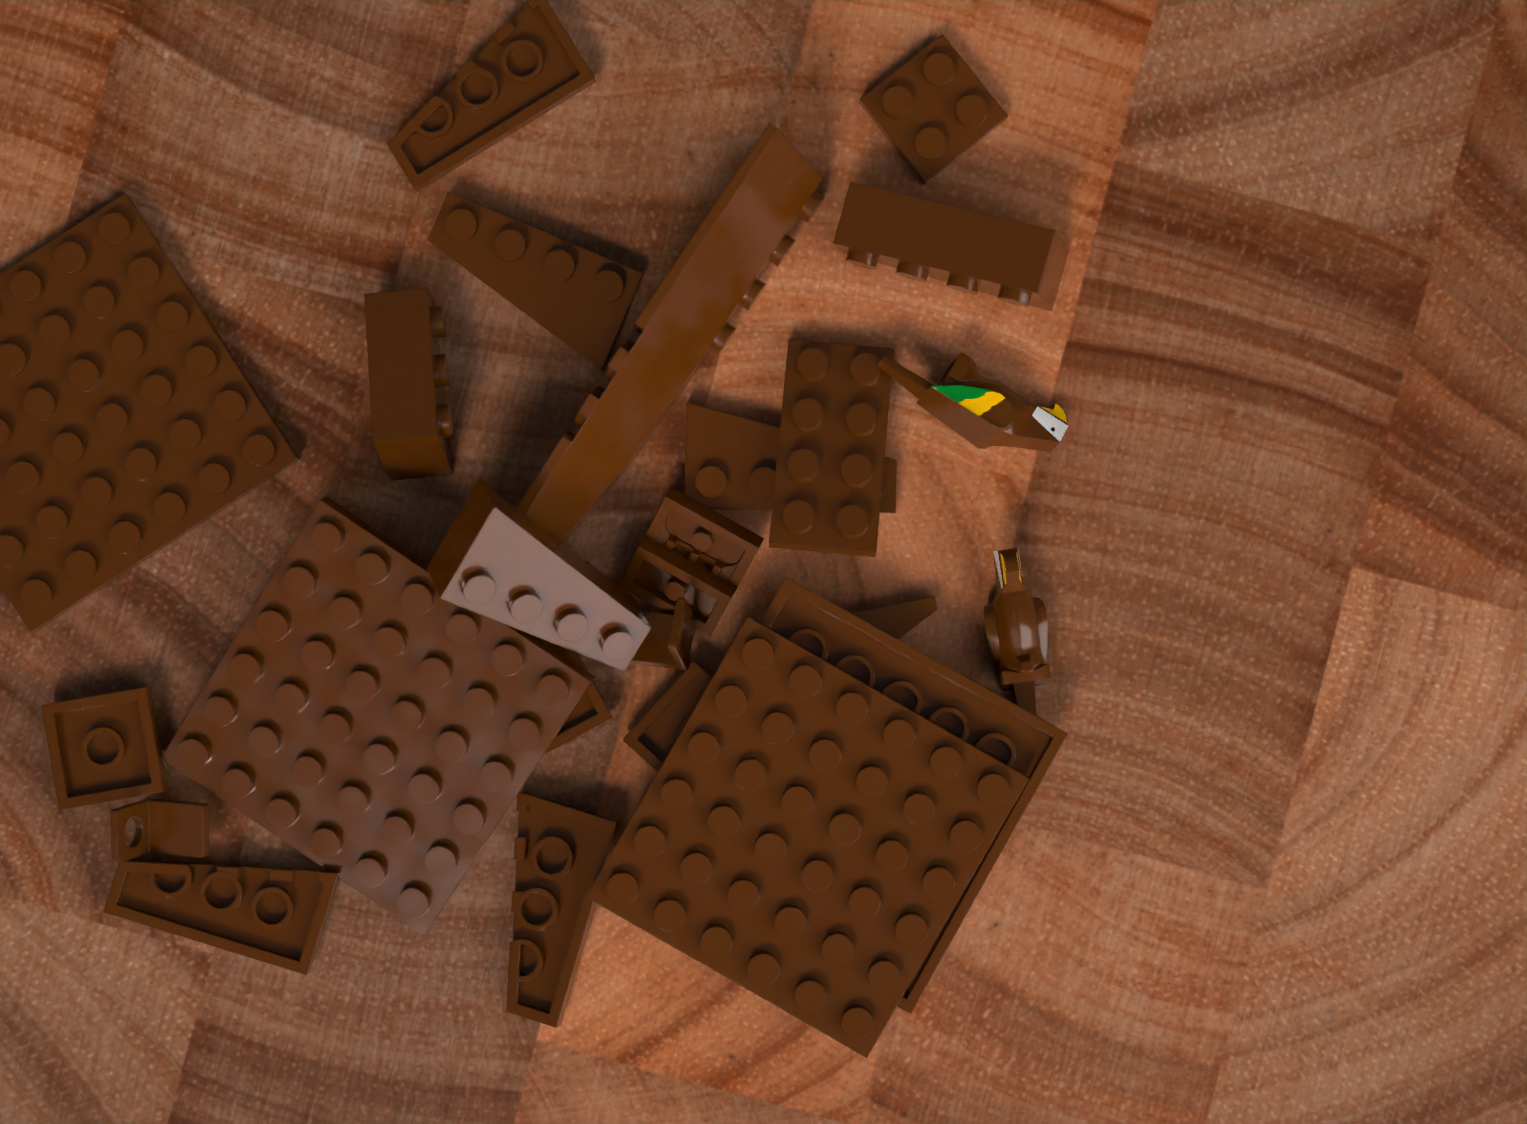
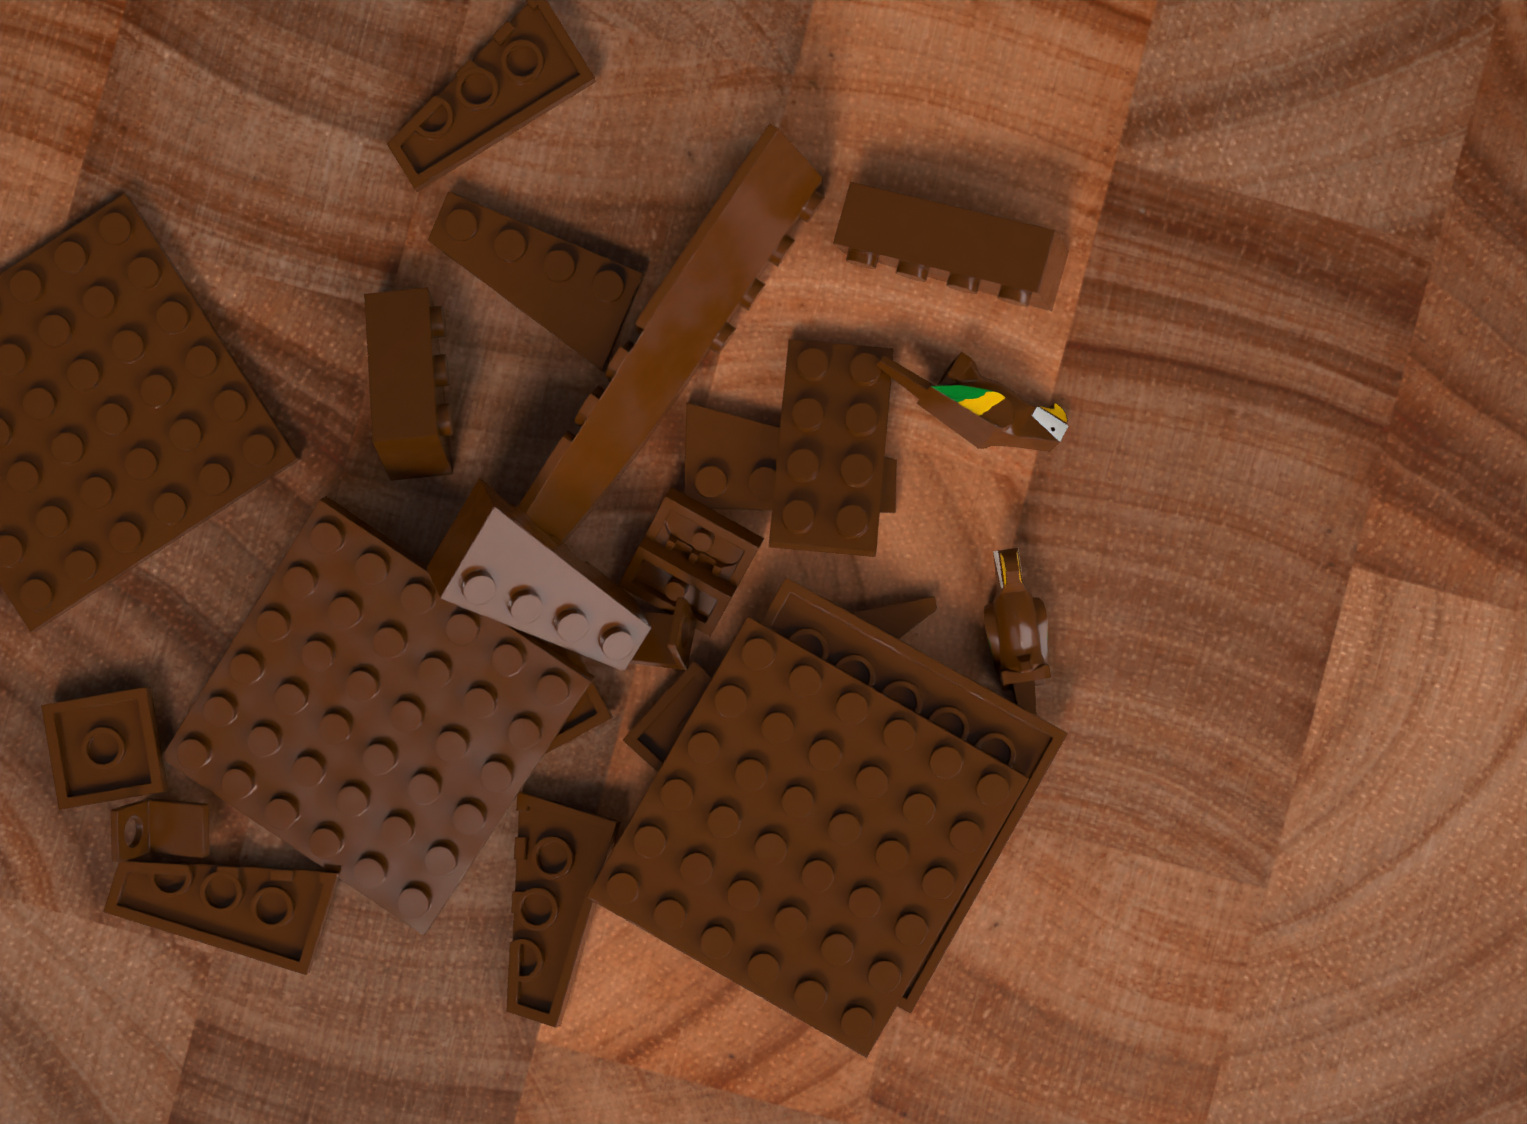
reddish brown plate [859,34,1008,185] -> none

